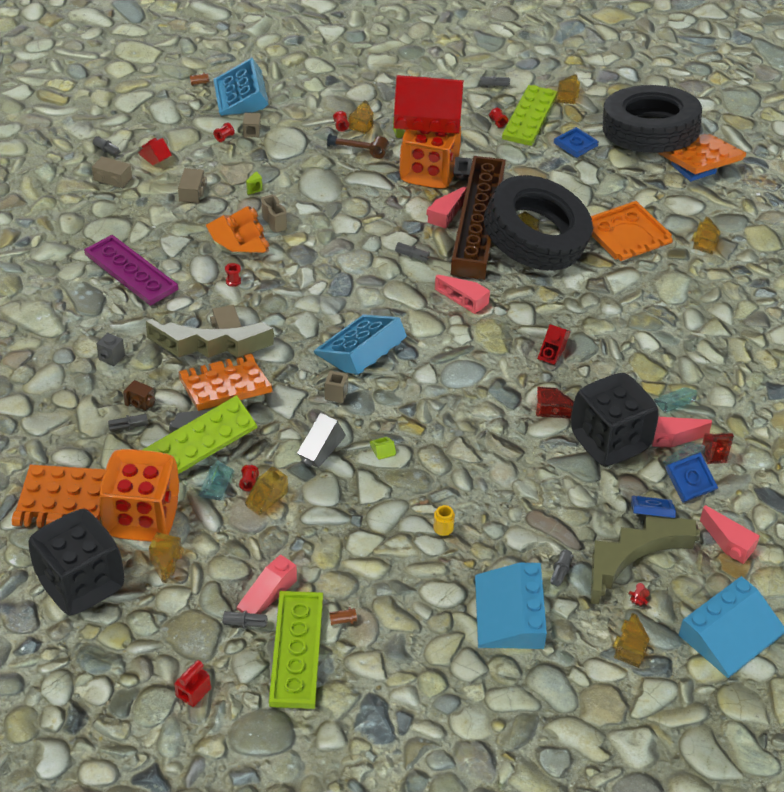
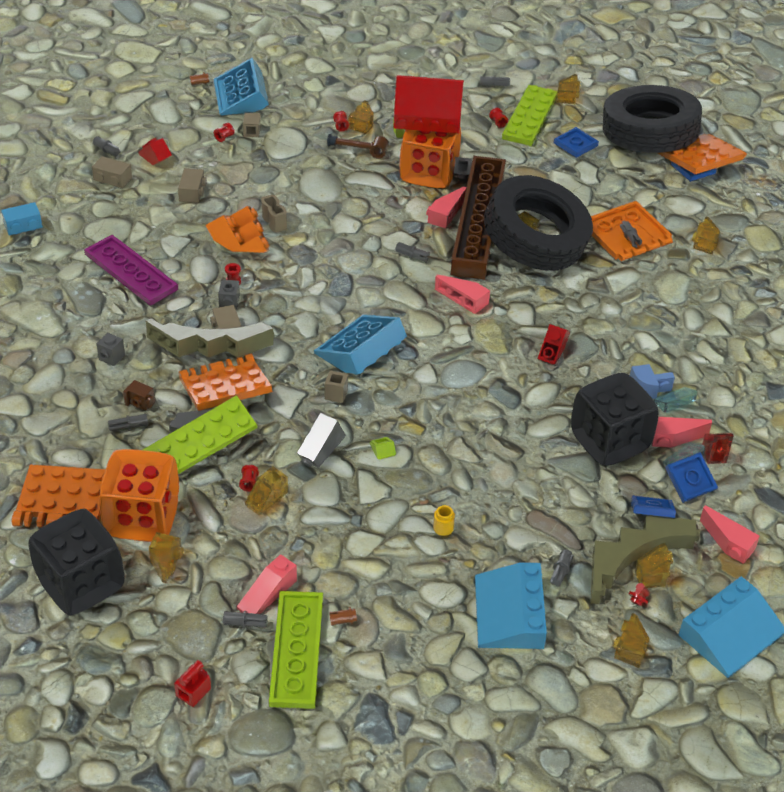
clear light blue slope [198,460,234,501] -> none
lime slope [246,171,263,195] -> none
clear red slope [536,387,574,419] -> none
none -> dark azure brick [1,202,43,235]
none -> dark grey brick [218,280,240,309]
none -> dark grey axle [620,221,642,247]
none -> medium blue brick [630,364,675,399]
none -> clear yellow slope [635,543,673,588]

